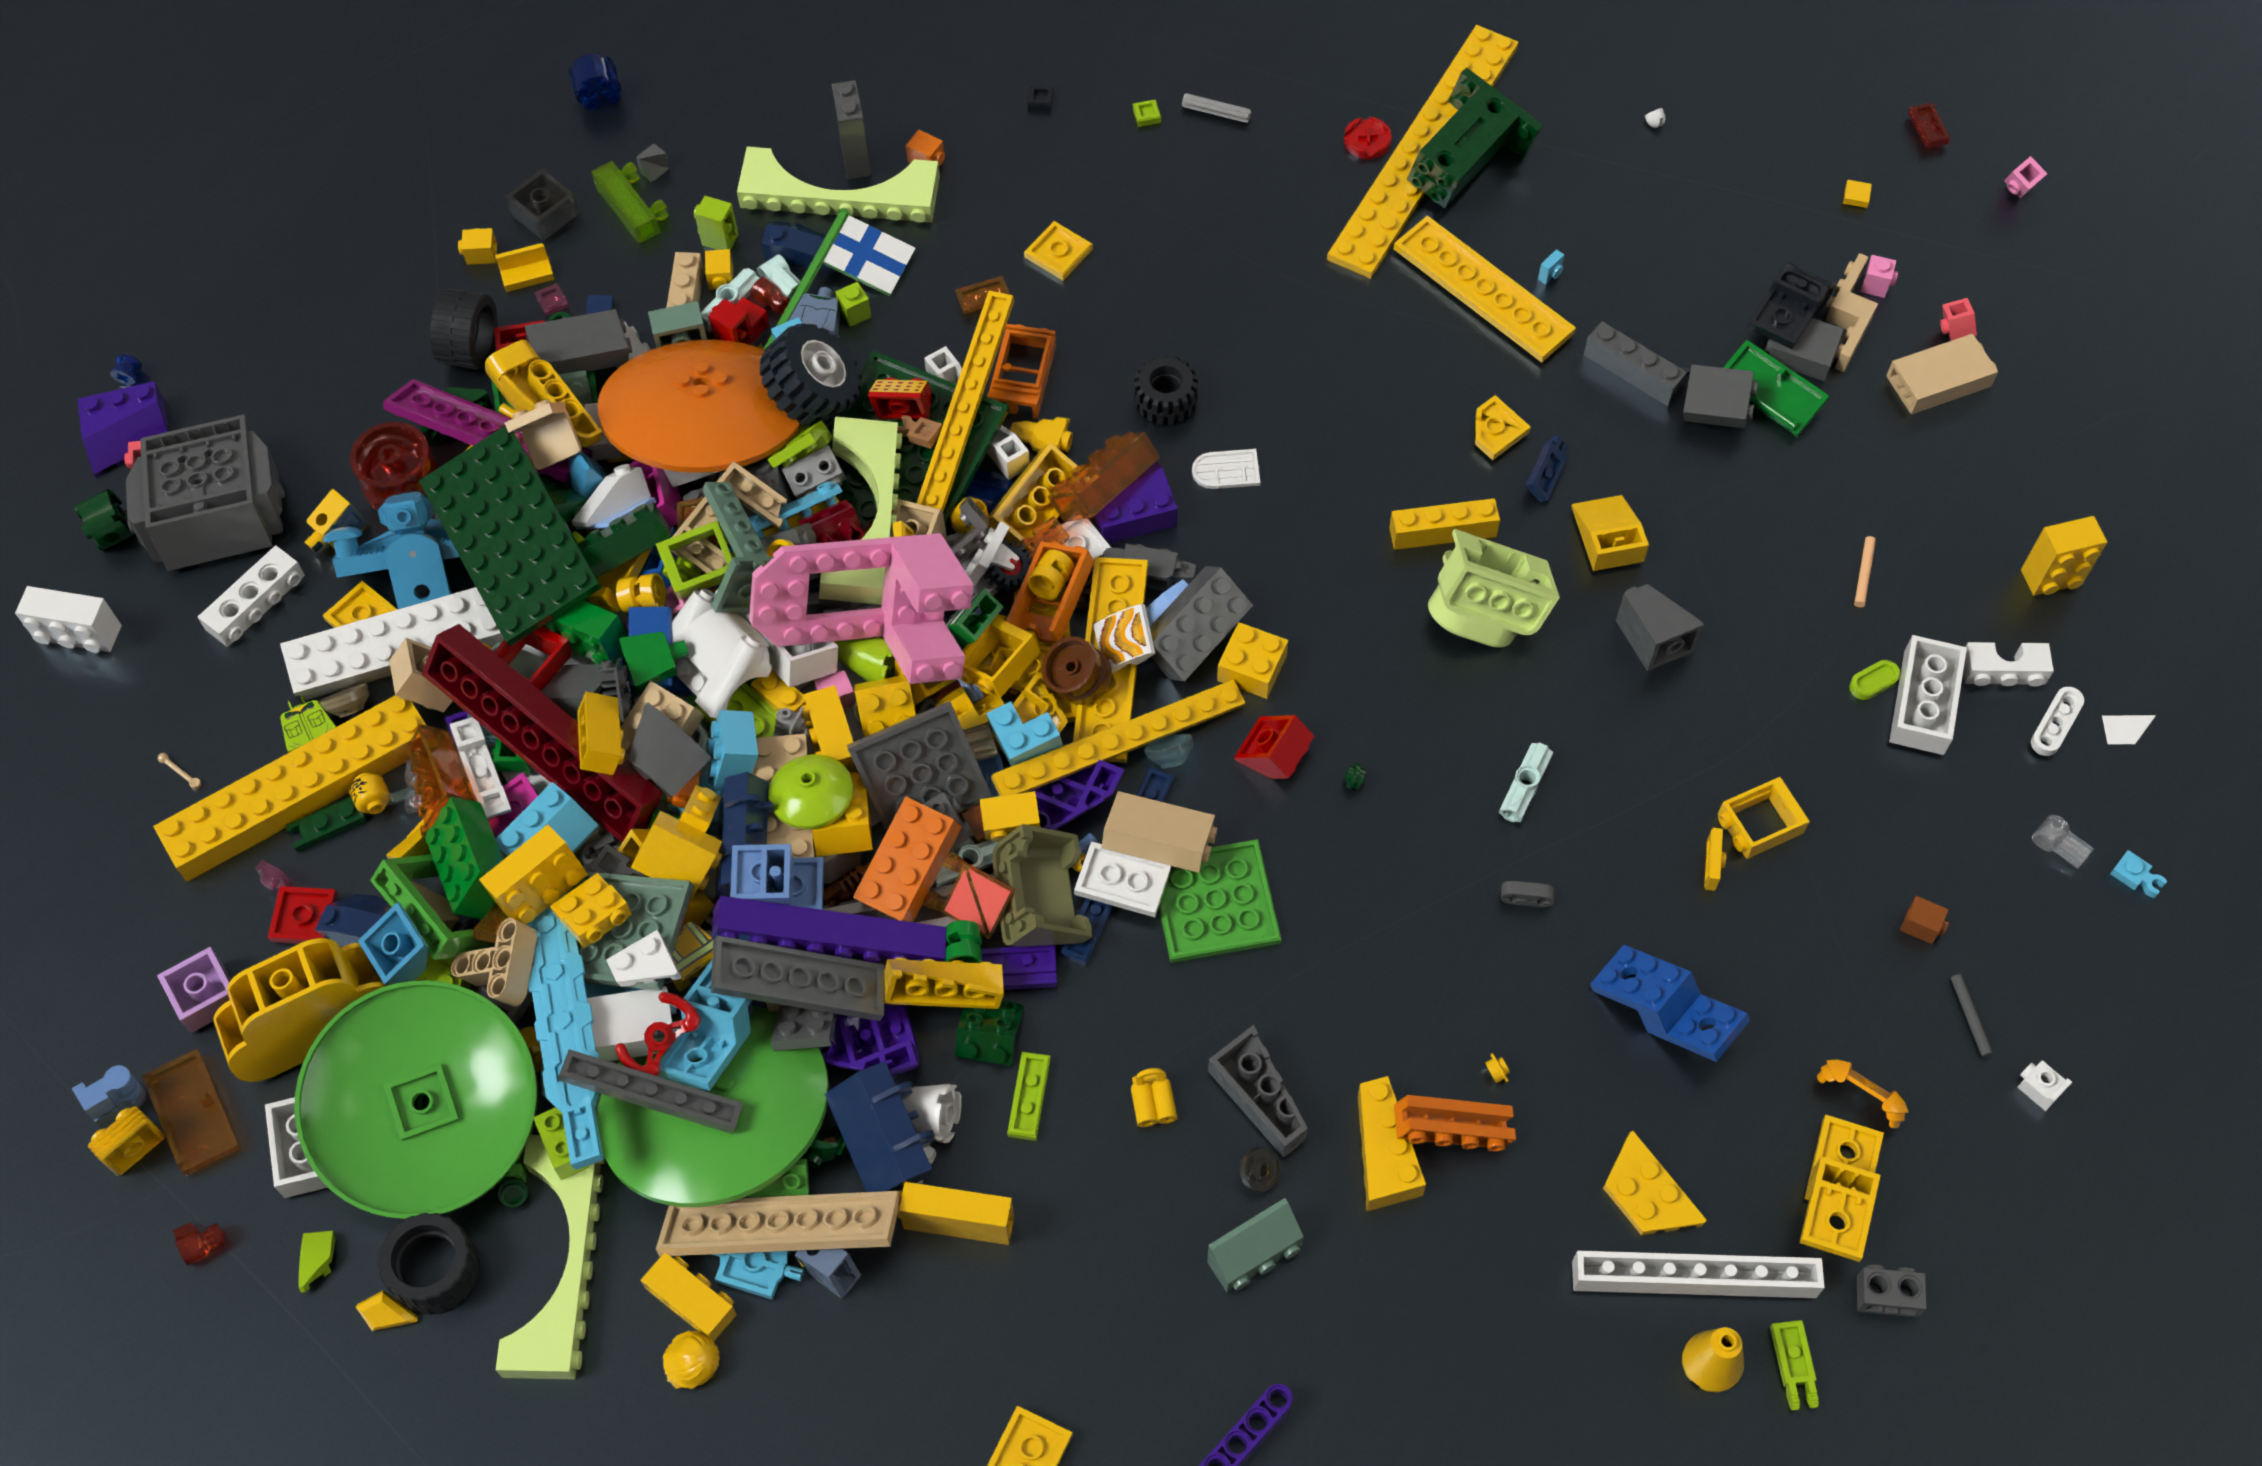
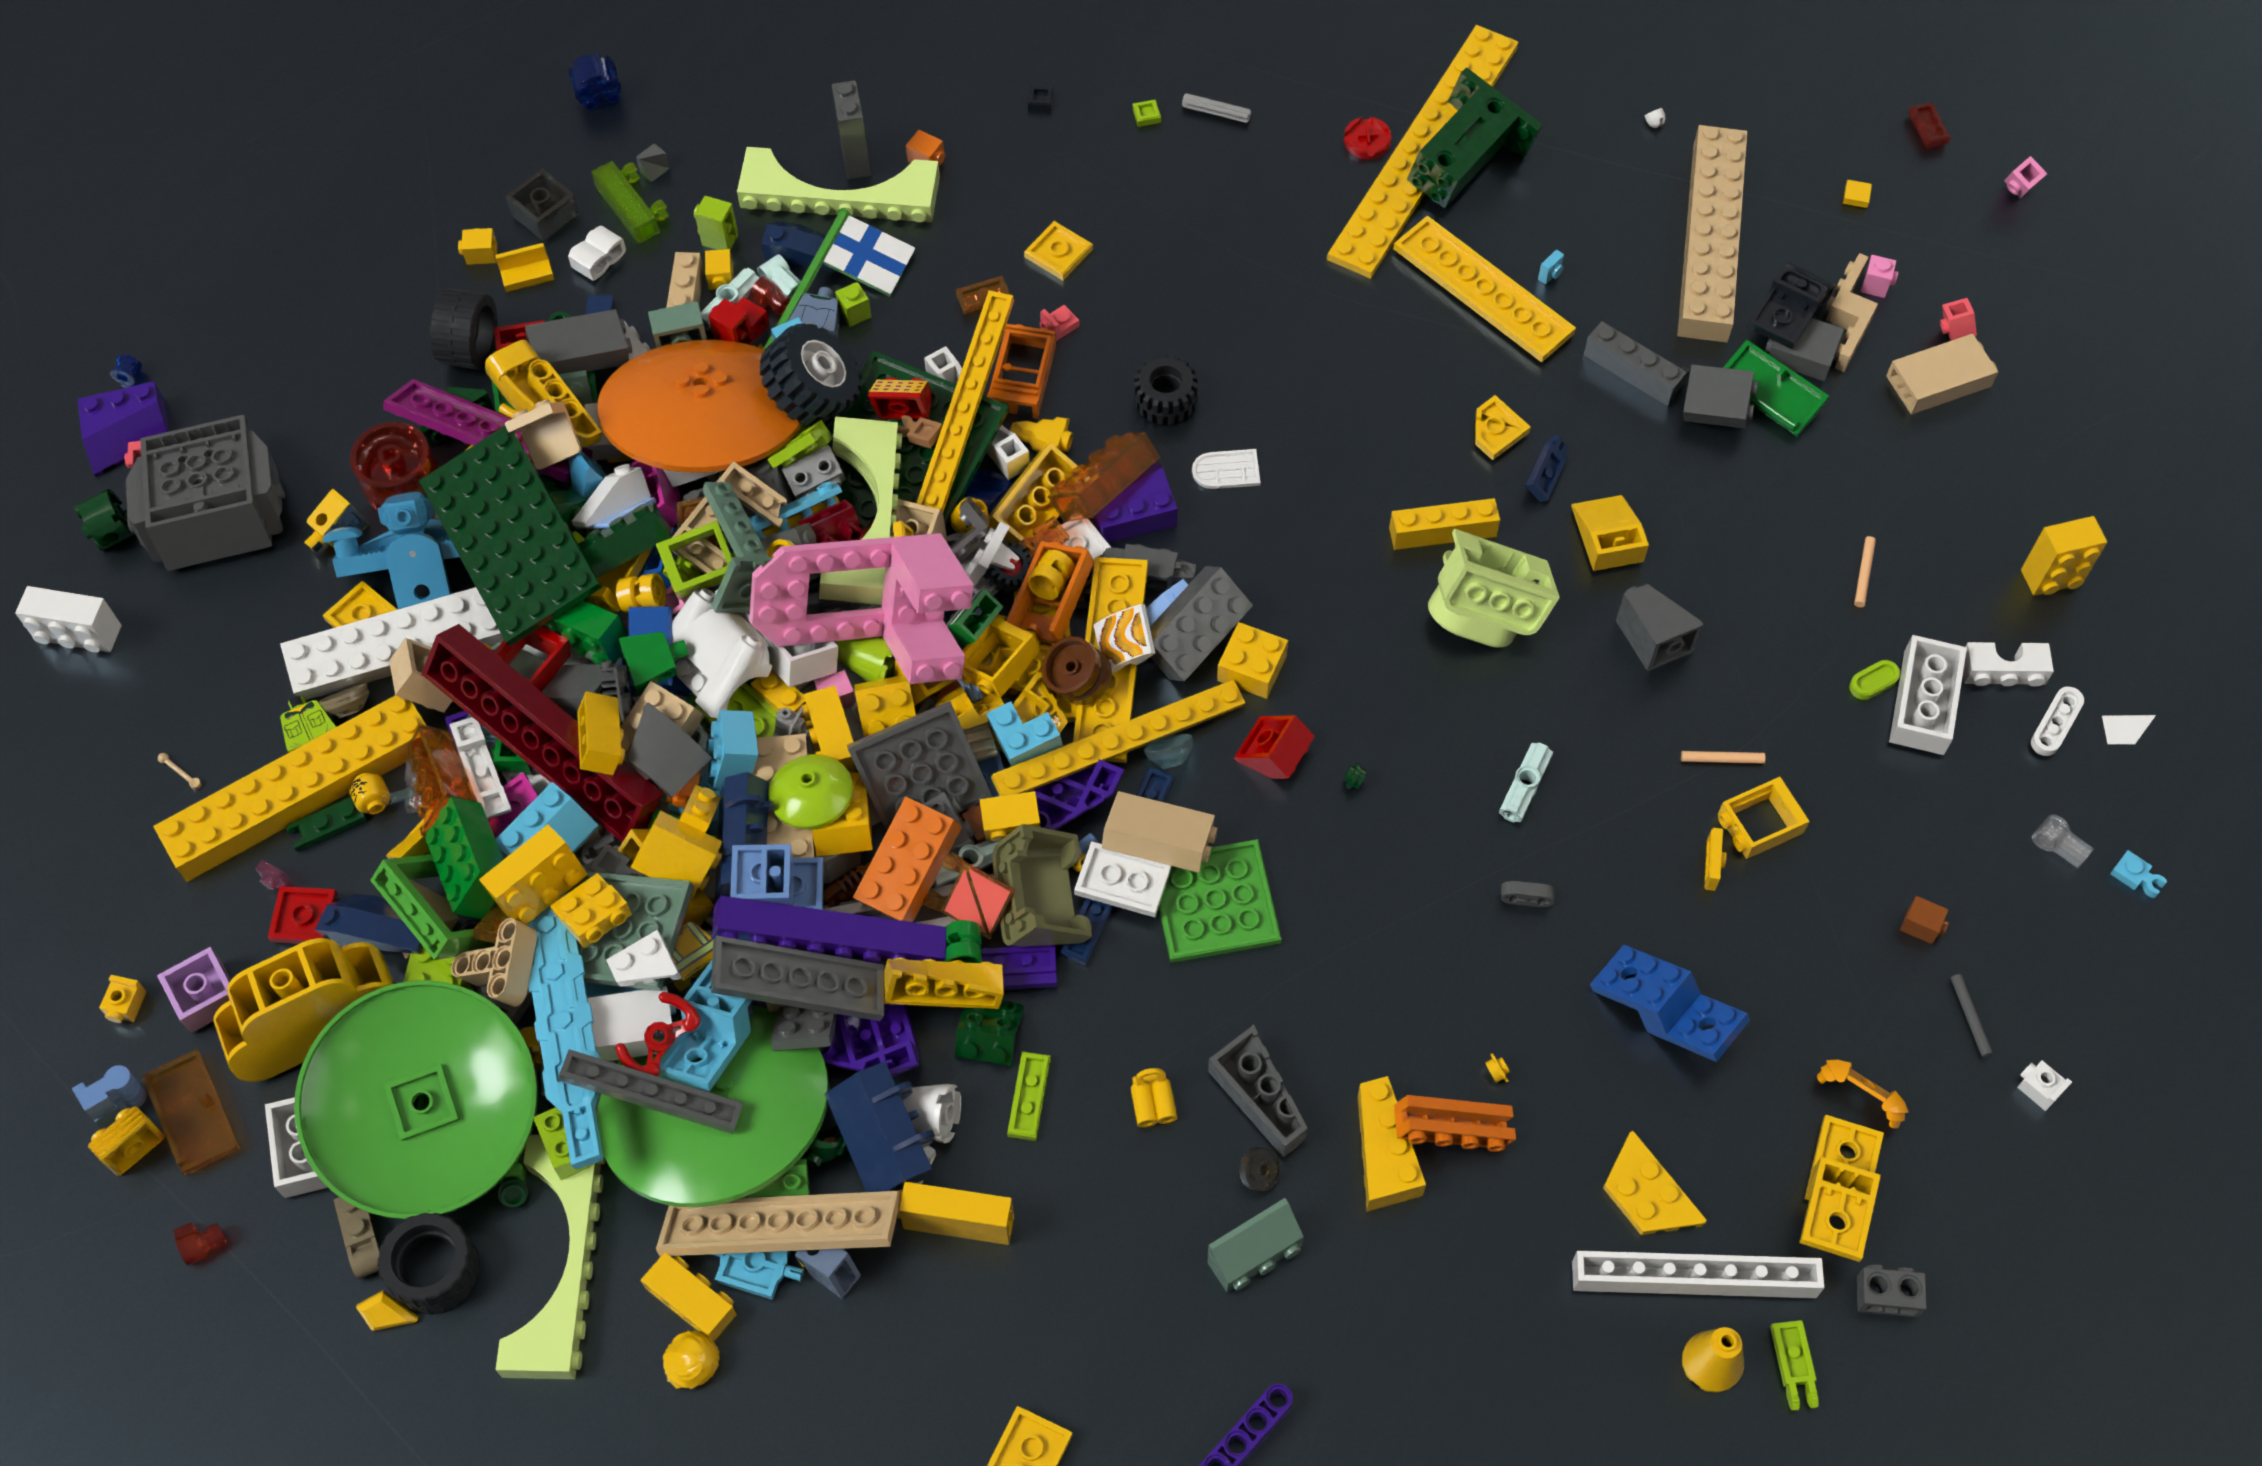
white brick [198,545,305,647] -> none
lime slope [299,1231,336,1293] -> none
dark azure slope [358,902,428,985] -> none
clear pink plate [534,283,569,316] -> none
none -> yellow brick [99,975,147,1023]
none -> dark tan plate [333,1197,380,1279]
none -> white brick [568,225,626,281]
none -> coral bracket [1040,305,1080,341]
none -> tan brick [1677,125,1747,343]
none -> light nougat bar [1681,751,1765,764]

